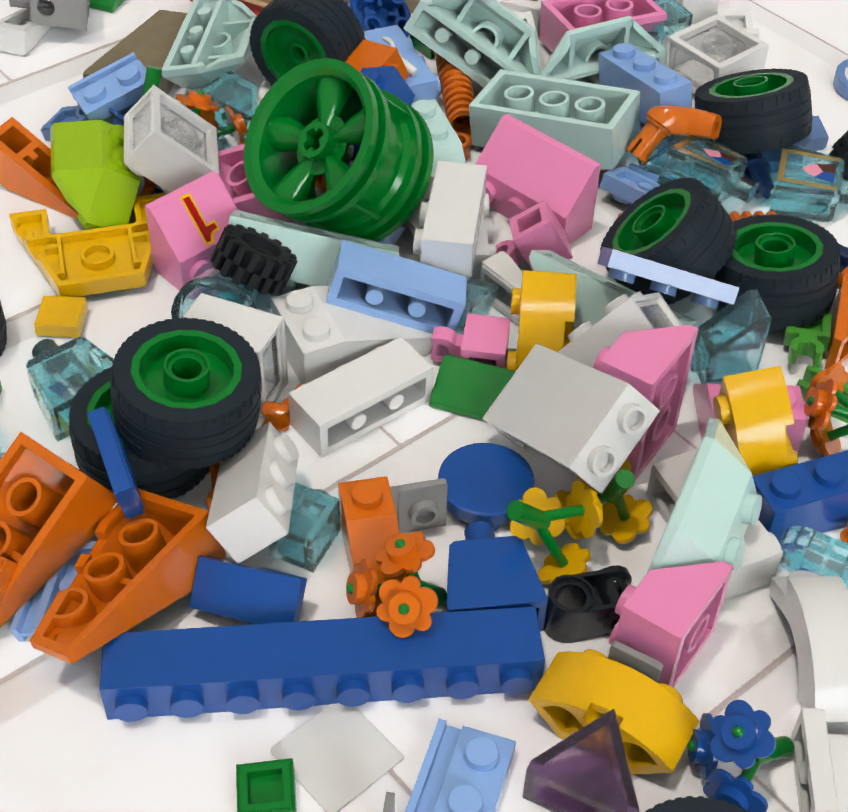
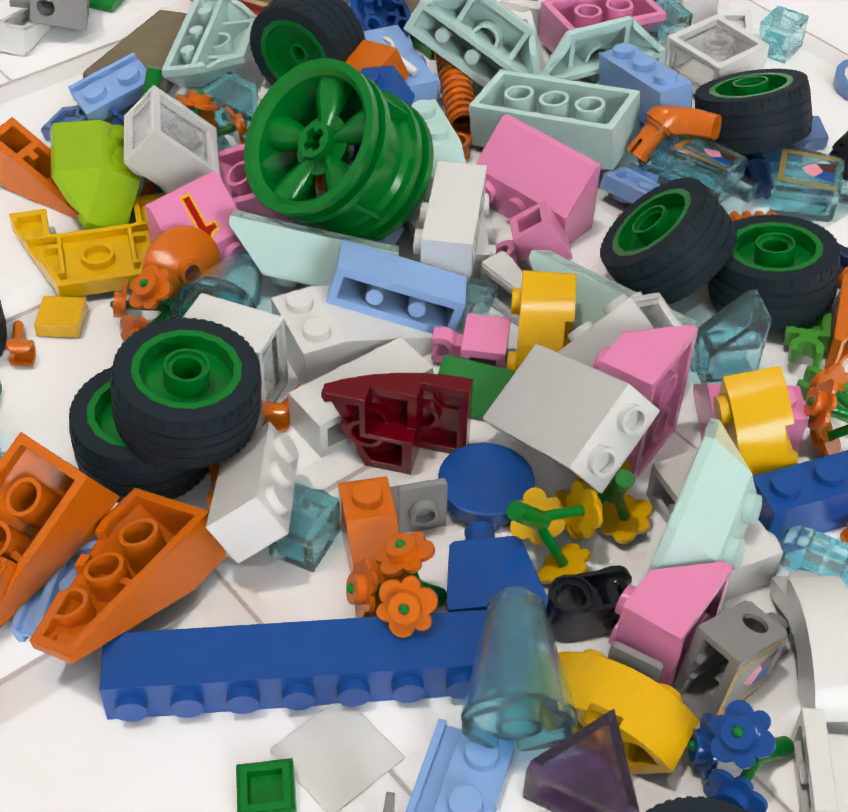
clear light blue torso [25,337,114,442] -> none
blue tile [87,407,145,519] -> none
blue slope [189,556,307,624] -> none
black tyre [210,224,298,296] -> none
plate [597,247,739,309] -> none
none -> orange hand [6,320,36,366]
none -> orange plant [110,264,196,342]
none -> orange dish [142,225,221,302]
none -> dark red slope [321,373,474,475]
none -> clear light blue cone [461,586,577,751]
none -> light grey torso [673,600,790,720]
none -> clear light blue brick [759,5,809,64]

